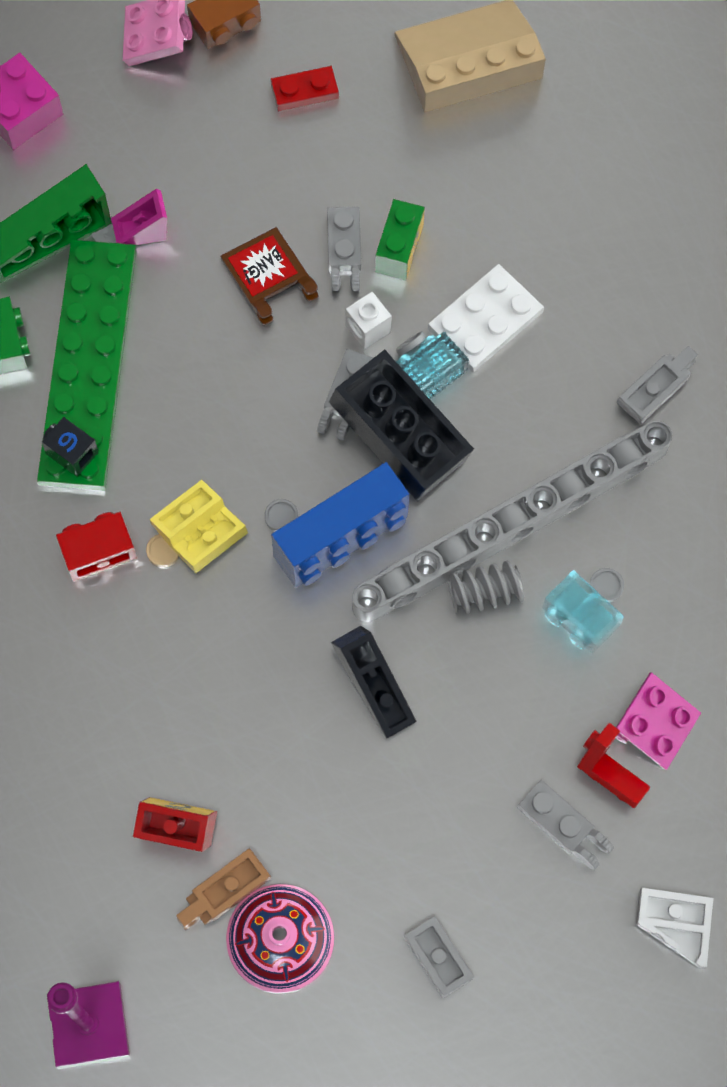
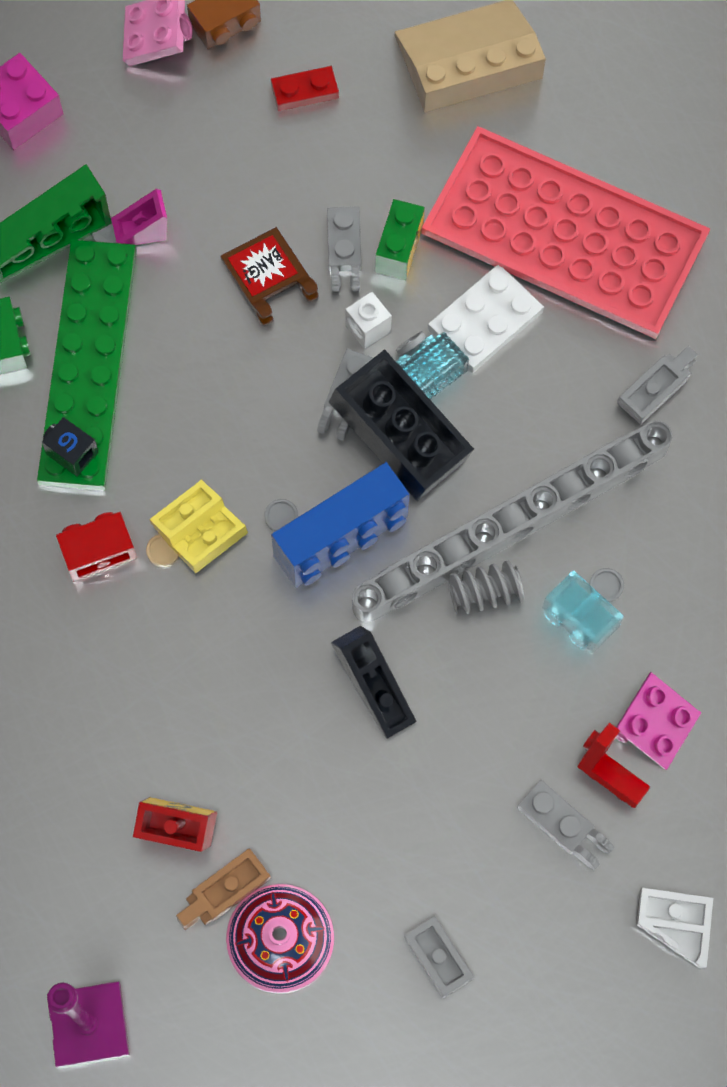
none -> coral plate [421,126,710,339]

